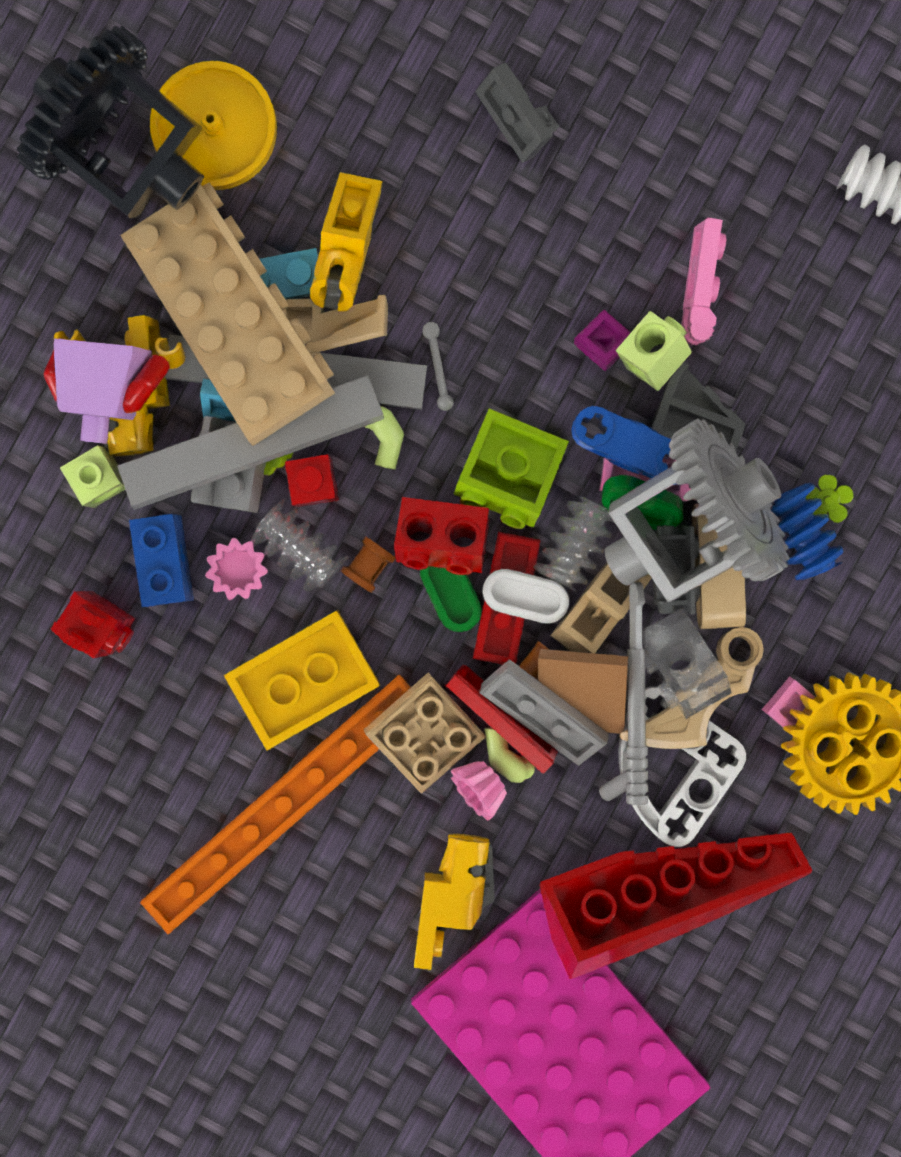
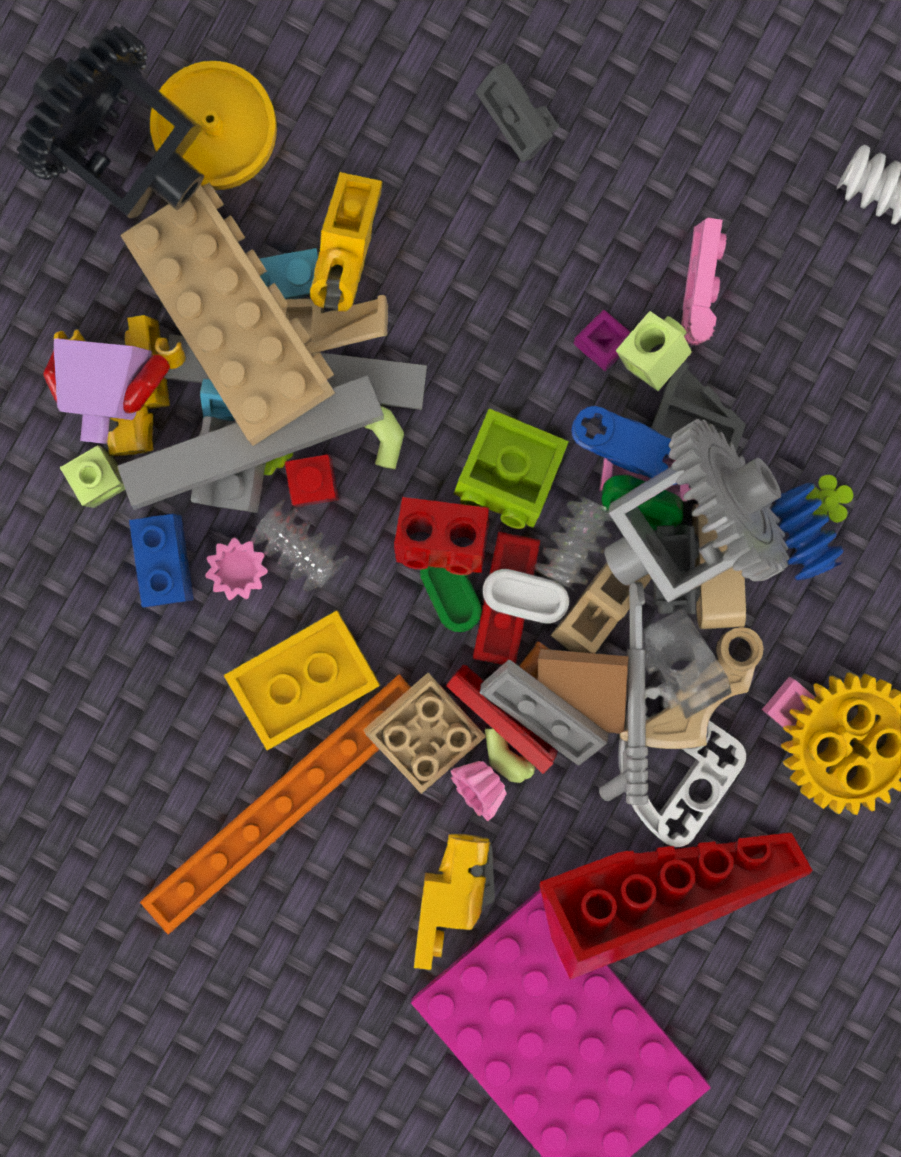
red hinge [51,591,136,659] -> none
dark orange bush [341,536,396,593] -> none
light grey hinge [423,322,454,411] -> none

